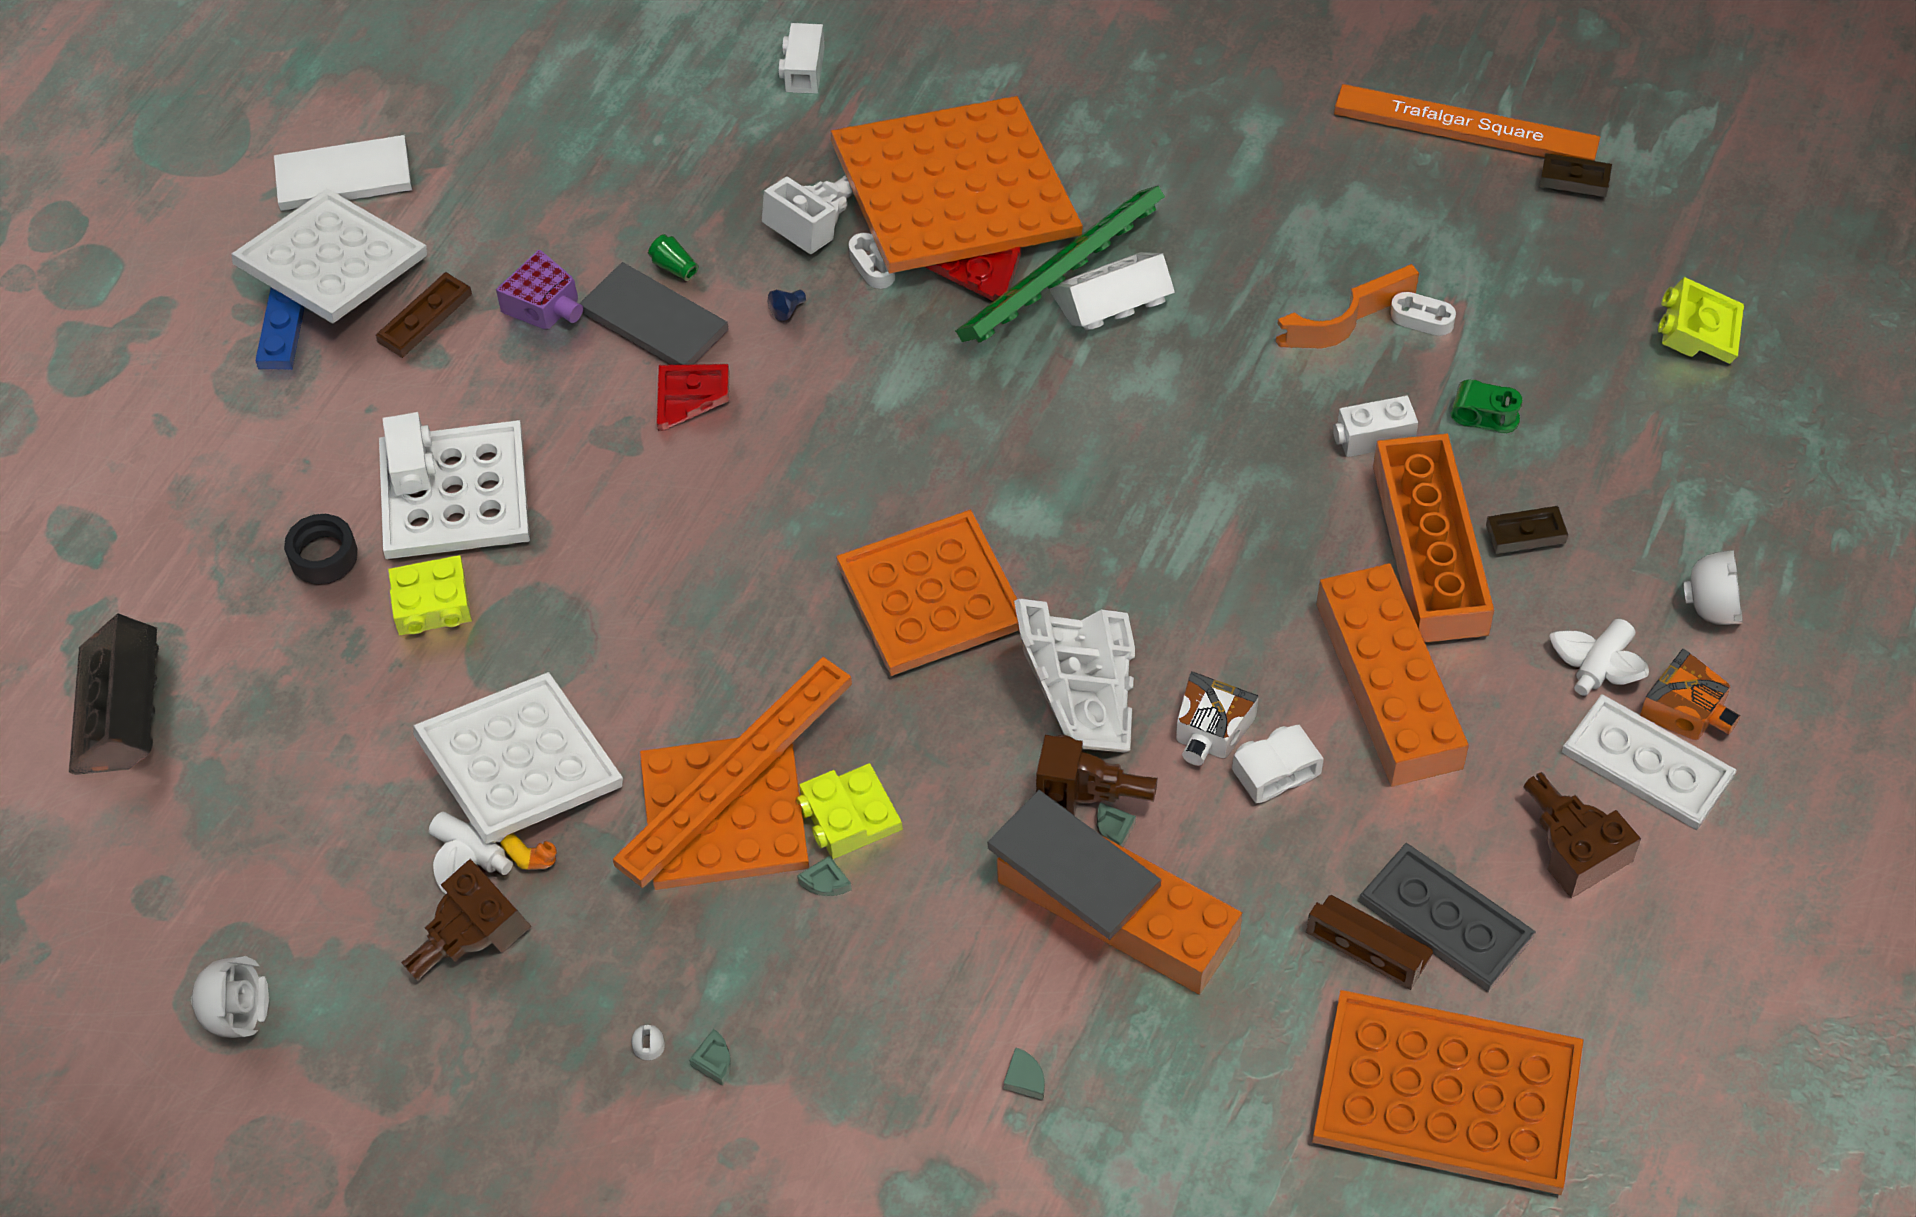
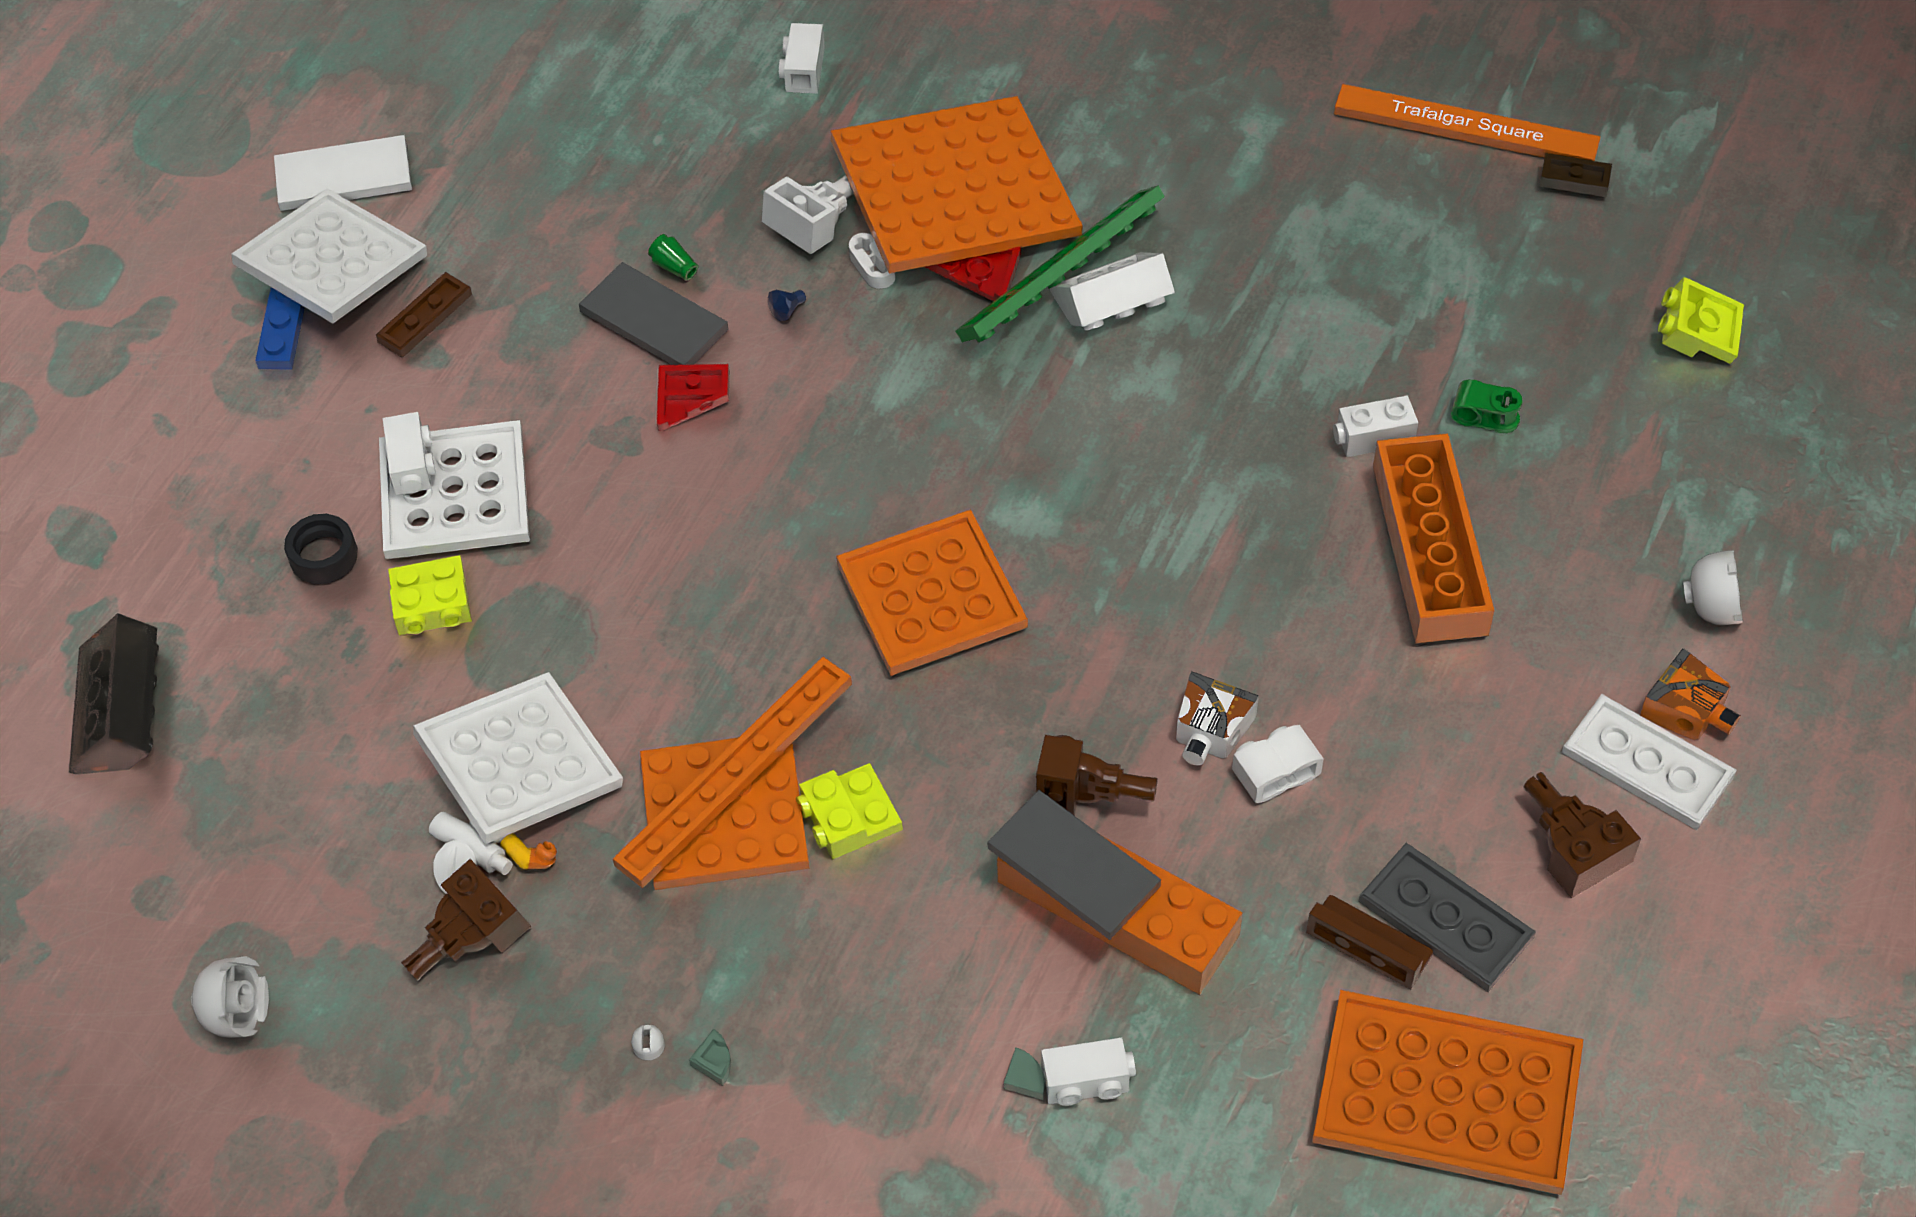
medium lavender torso [496,250,583,329] -> none
sand green tile [797,856,852,896] -> none
white wedge [1014,598,1135,753] -> none
sand green tile [1097,803,1136,847] -> none
orange piece [1276,264,1419,349] -> none
orange brick [1316,563,1469,787] -> none
white beam [1390,292,1456,336] -> none
dark brown plate [1486,506,1568,554] -> none
white plant [1549,619,1649,696] -> none
none -> white brick [1041,1038,1136,1106]

